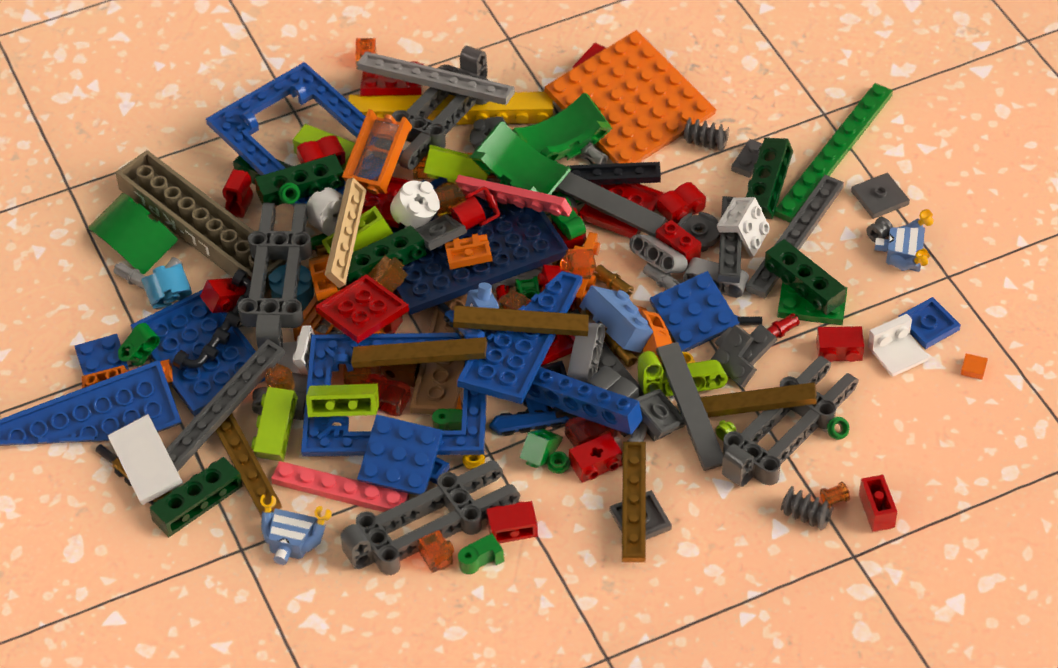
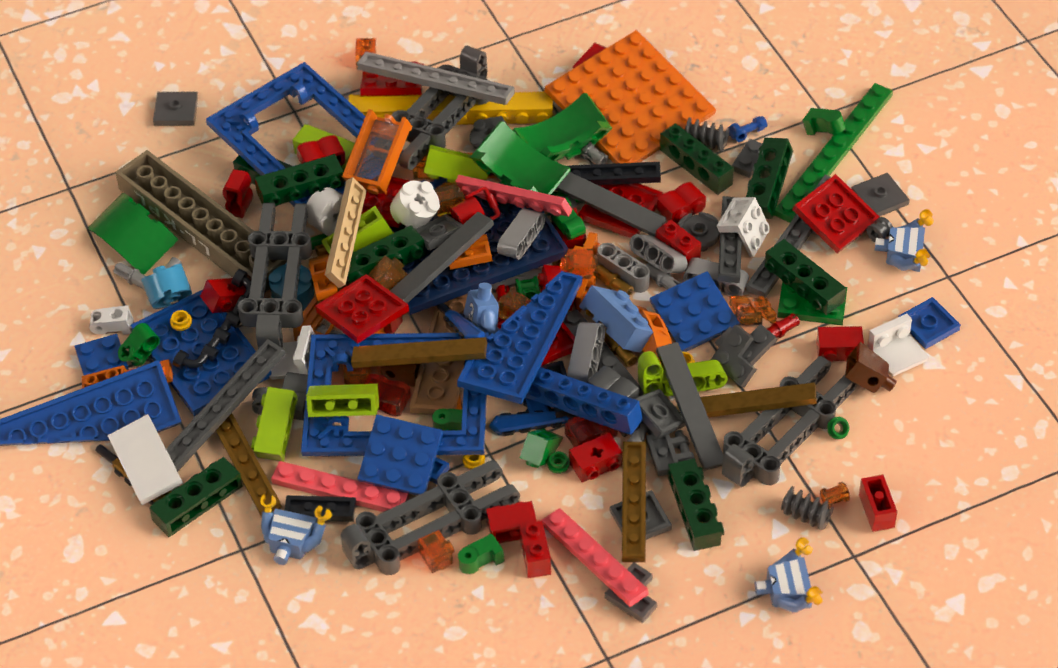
clear orange plate [265,363,295,390] -> none
green plate [278,182,300,204] -> none
pearl gold tile [453,306,589,337] -> none
lime plate [715,420,736,441] -> none
orange tile [961,353,988,380] -> none
none -> white leg [89,305,134,335]
none -> dark grey plate [153,92,198,126]
none -> yellow plate [170,310,192,331]
none -> black plate [284,495,356,522]
none -> dark grey tile [390,212,494,303]
none -> light grey beam [497,208,545,260]
none -> red brick [519,521,551,578]
none -> coral plate [541,508,649,607]
none -> light grey beam [598,243,650,293]
none -> dark grey plate [605,562,657,623]
none -> dark grey plate [646,430,695,477]
none -> dark green brick [660,123,734,195]
none -> dark green brick [668,458,724,551]
none -> blue bar [729,116,767,142]
none -> clear orange plate [729,295,777,325]
none -> torso [755,537,823,613]
none -> red plate [792,174,880,254]
none -> green leg [802,108,846,135]
none -> reddish brown torso [845,342,897,393]

